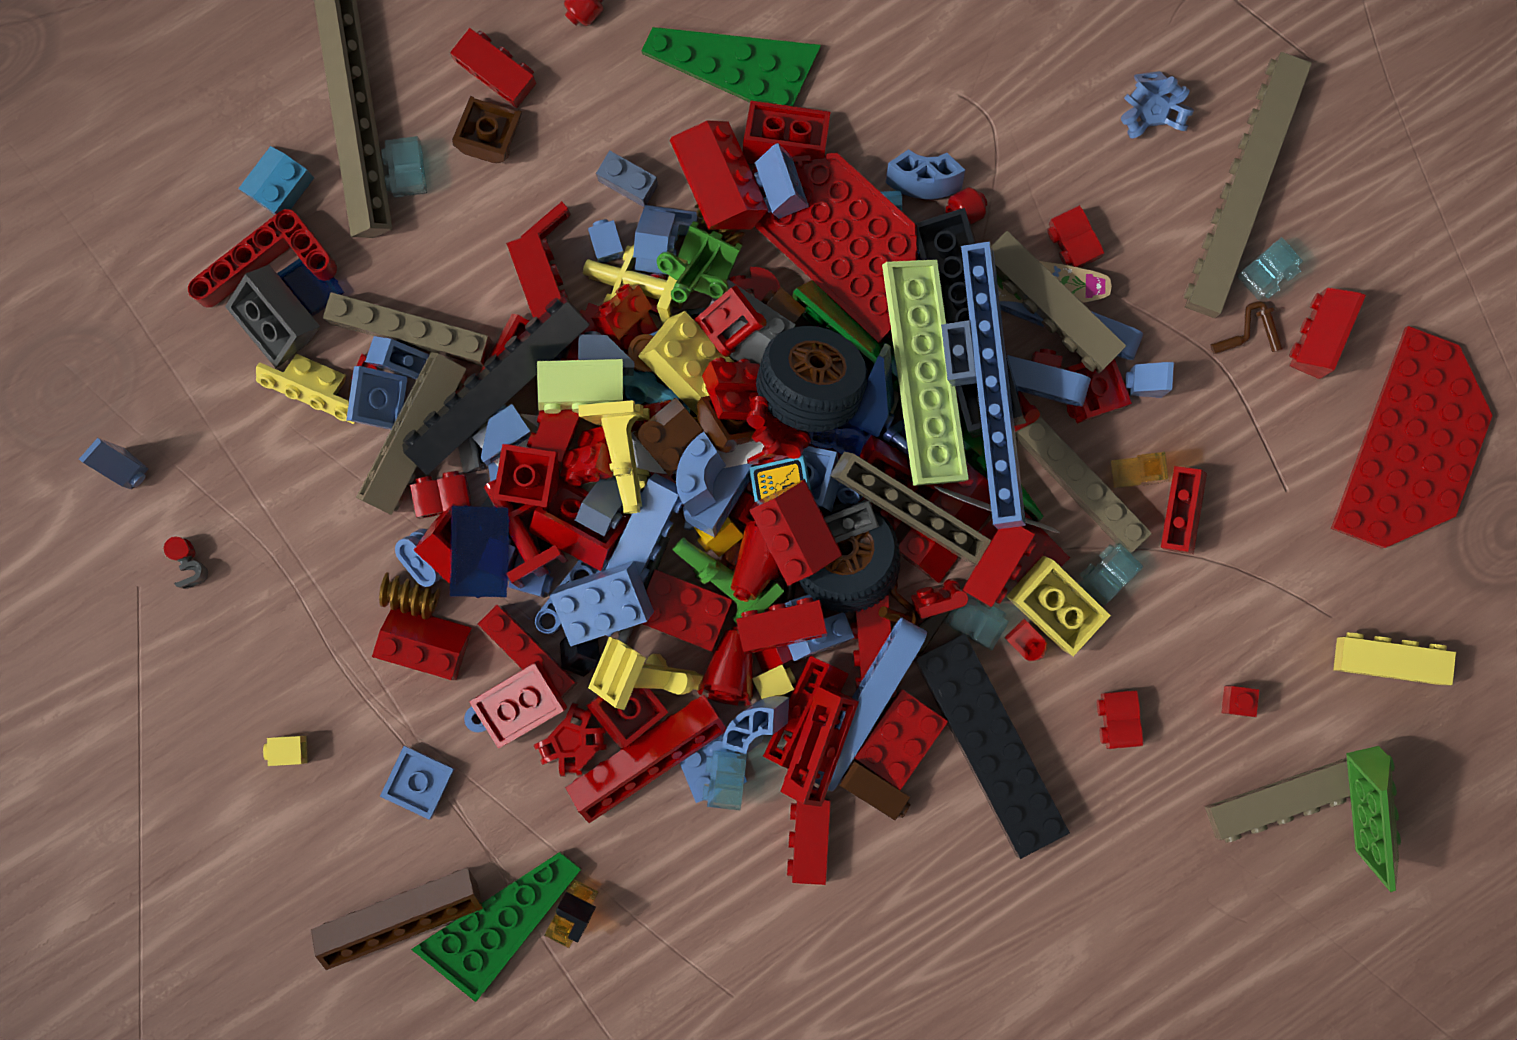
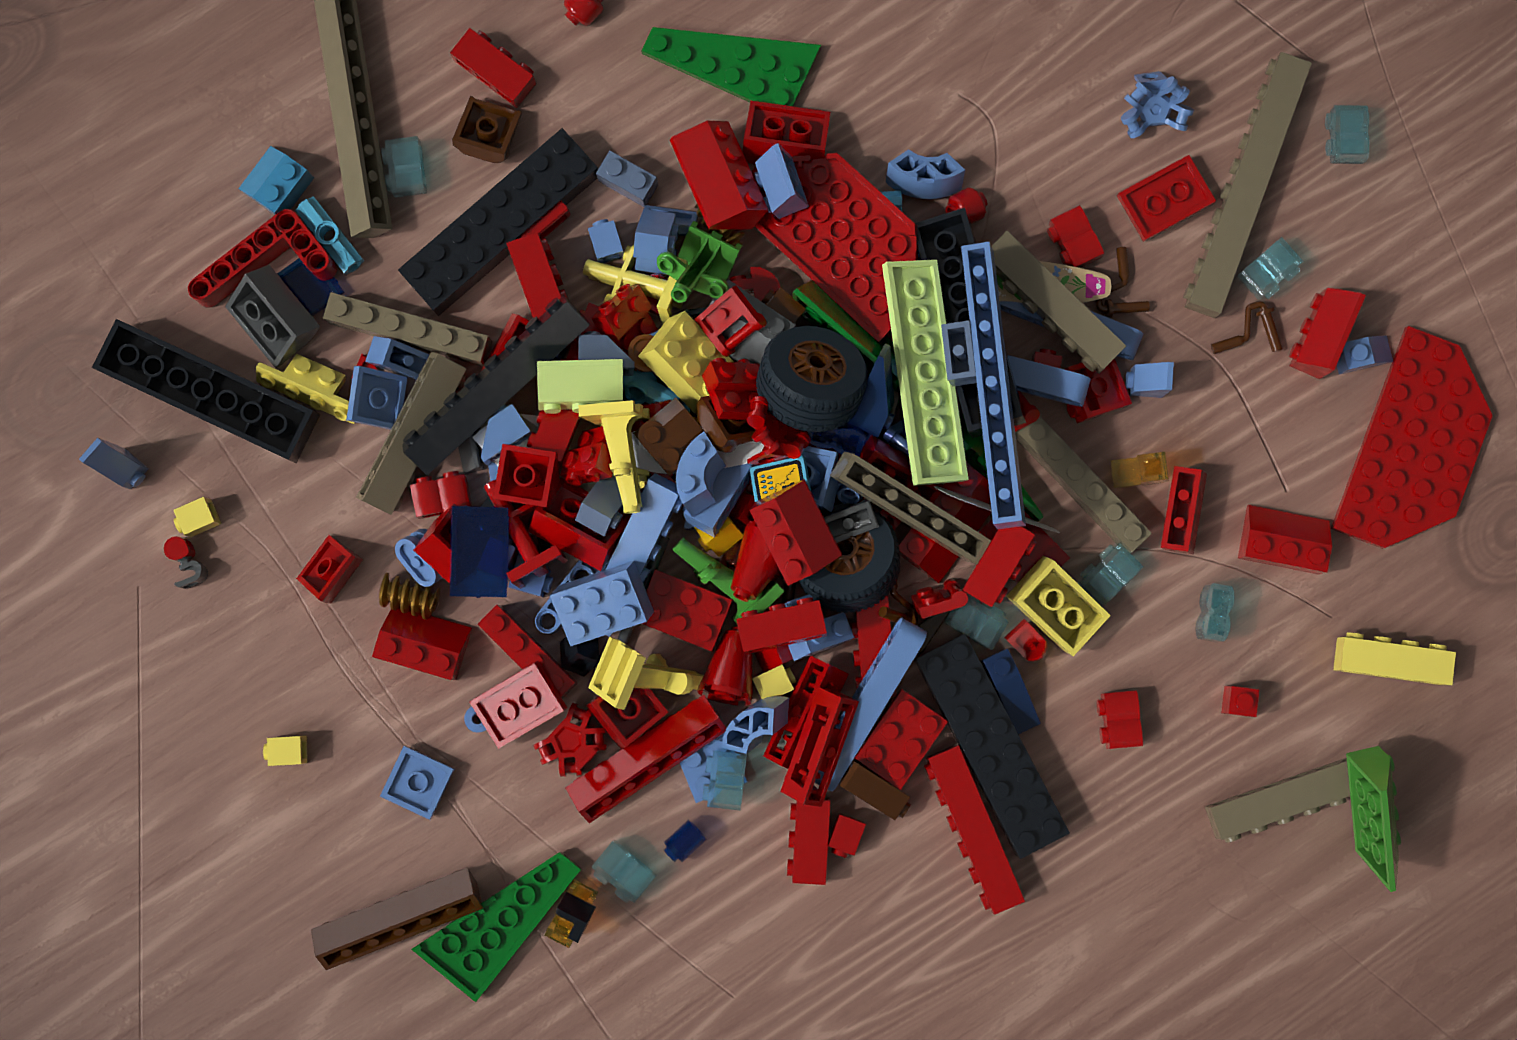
none -> black brick [92,319,320,464]
none -> light yellow brick [173,497,222,537]
none -> medium azure piece [295,196,364,275]
none -> red slope [296,535,363,604]
none -> black brick [398,128,598,316]
none -> clear light blue brick [592,840,657,903]
none -> clear blue brick [664,819,707,862]
none -> red brick [828,813,866,858]
none -> red brick [924,745,1025,915]
none -> dark blue slope [980,648,1041,735]
none -> reddish brown piece [1095,247,1150,318]
none -> red plate [1117,155,1216,242]
none -> clear light blue brick [1195,583,1234,642]
none -> red slope [1238,505,1332,575]
none -> clear light blue brick [1325,105,1369,164]
none -> medium blue slope [1337,335,1393,375]

